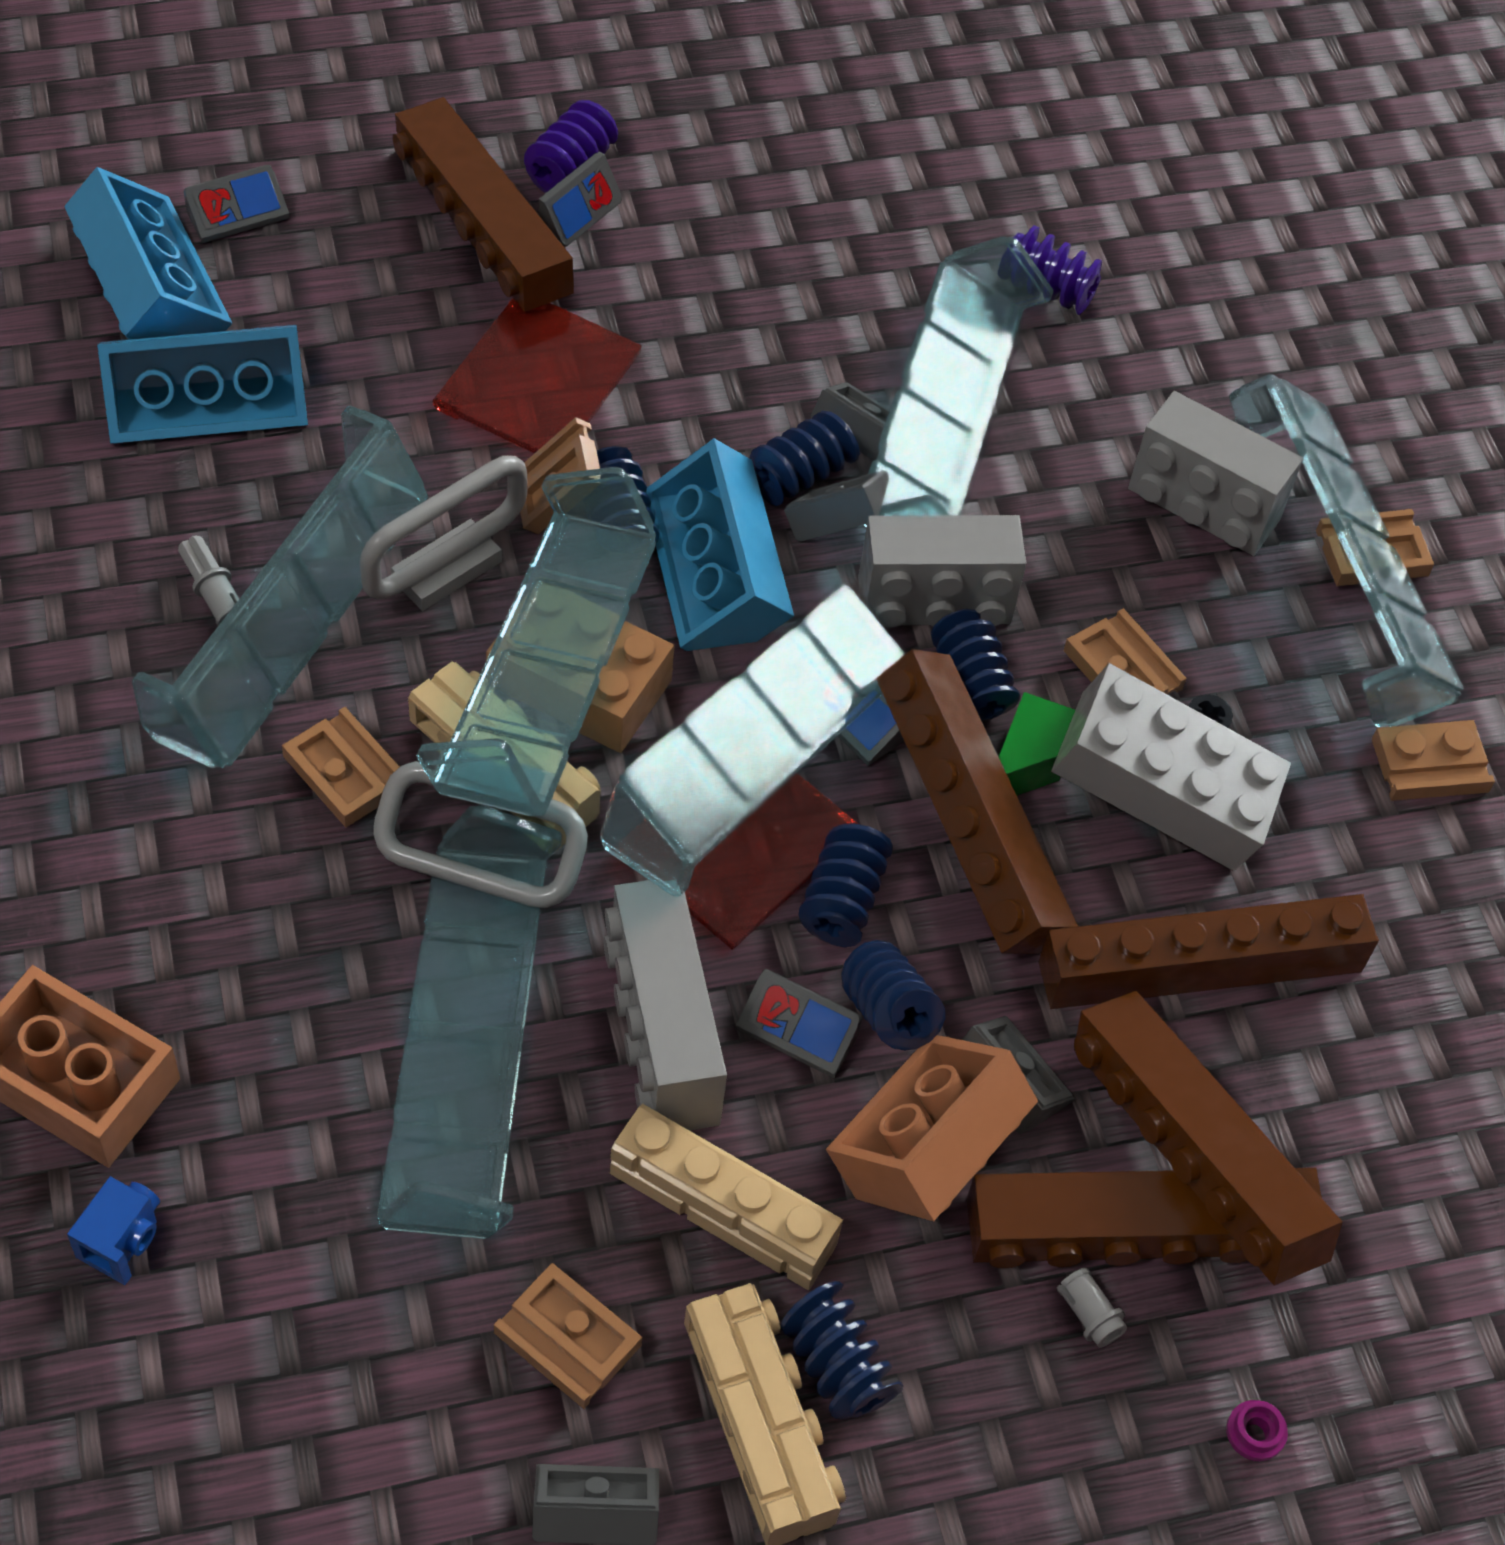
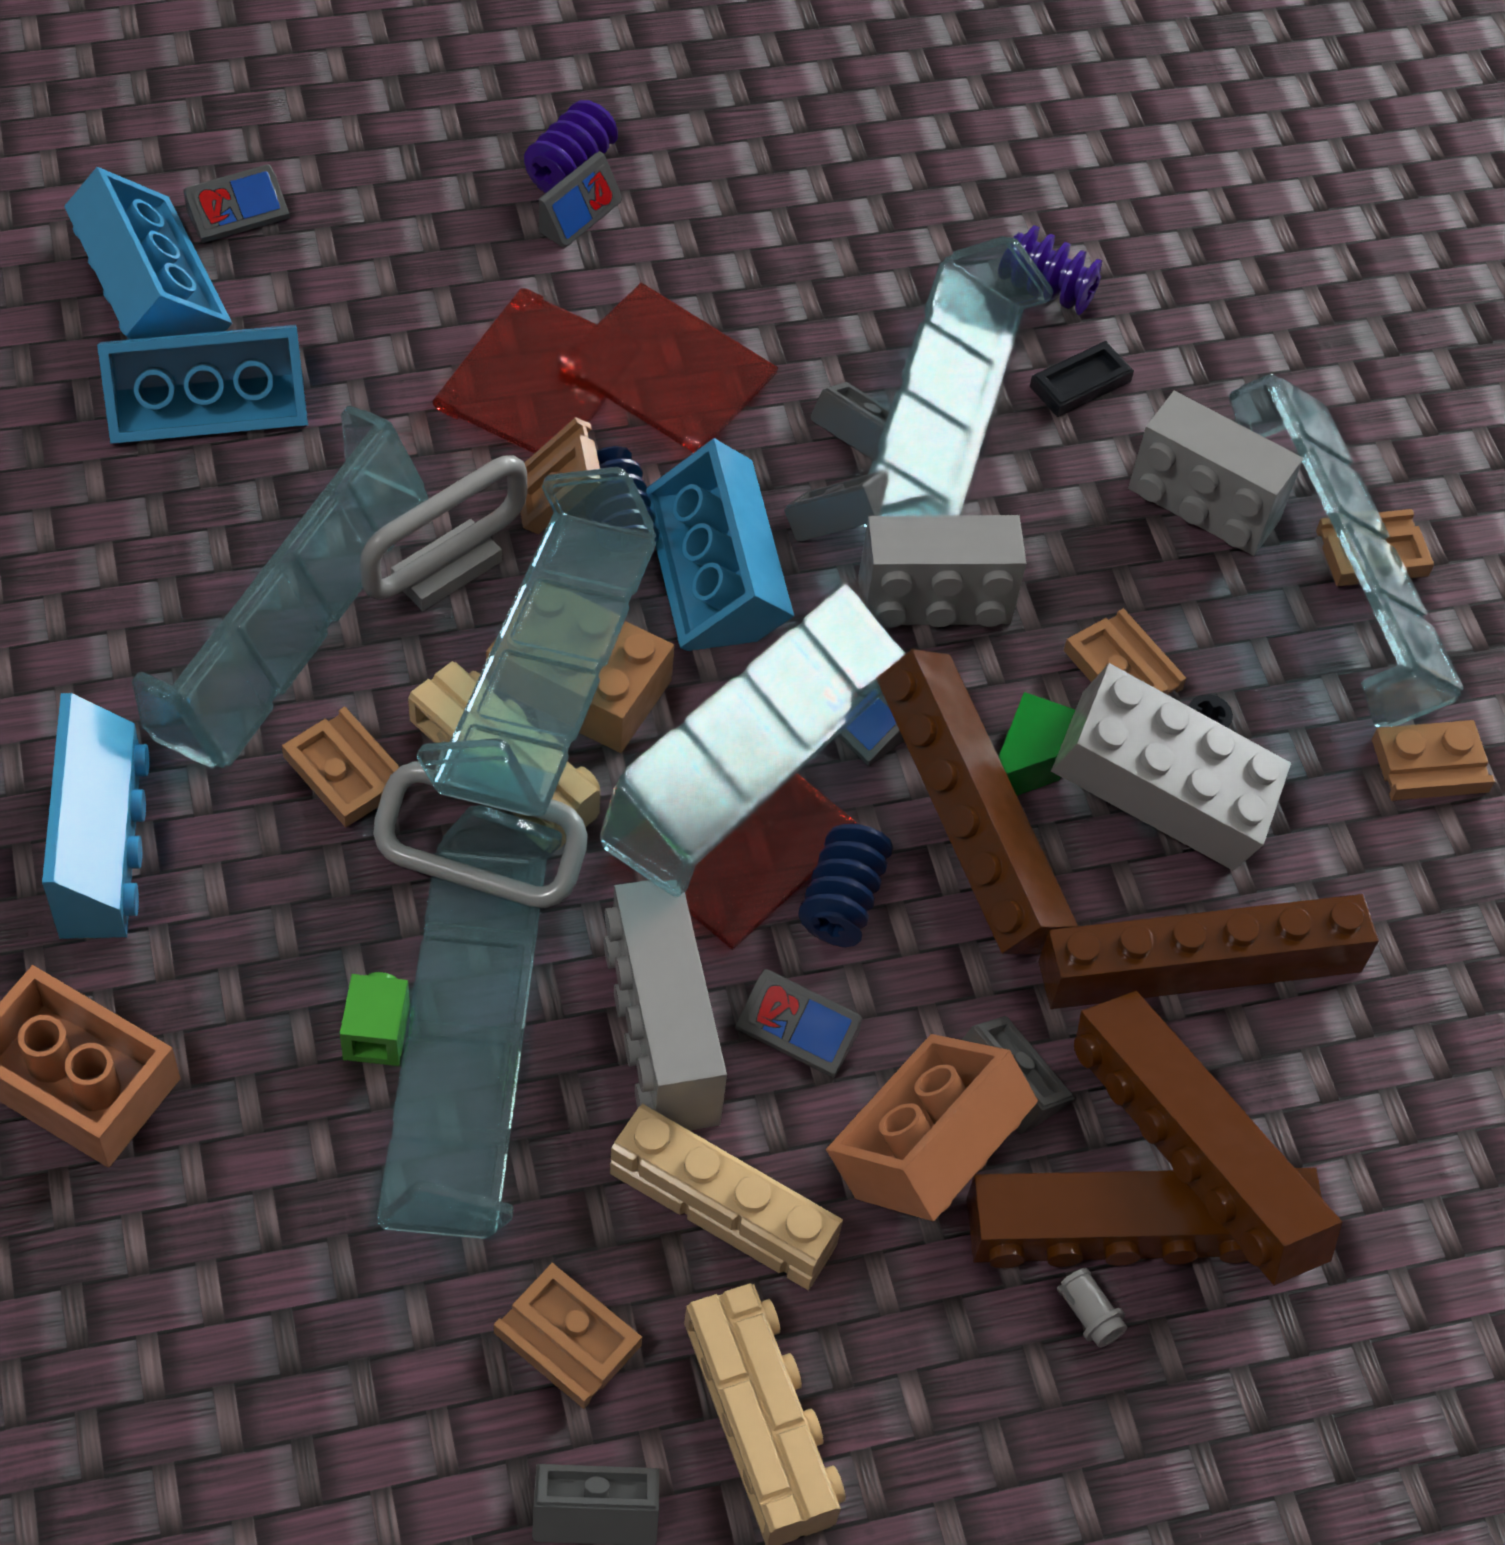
blue brick [67,1176,161,1285] -> none
light grey axle [178,535,248,630] -> none
reddish brown brick [392,97,574,312] -> none
dark blue piece [749,410,860,506] -> none
dark blue piece [781,1281,904,1420] -> none
dark blue piece [841,940,945,1051] -> none
dark blue piece [930,609,1020,721] -> none
magenta plate [1226,1400,1288,1462] -> none
none -> slope [42,693,149,939]
none -> bright green brick [340,972,410,1066]
none -> clear red piece [558,283,778,453]
none -> black tile [1029,341,1134,417]

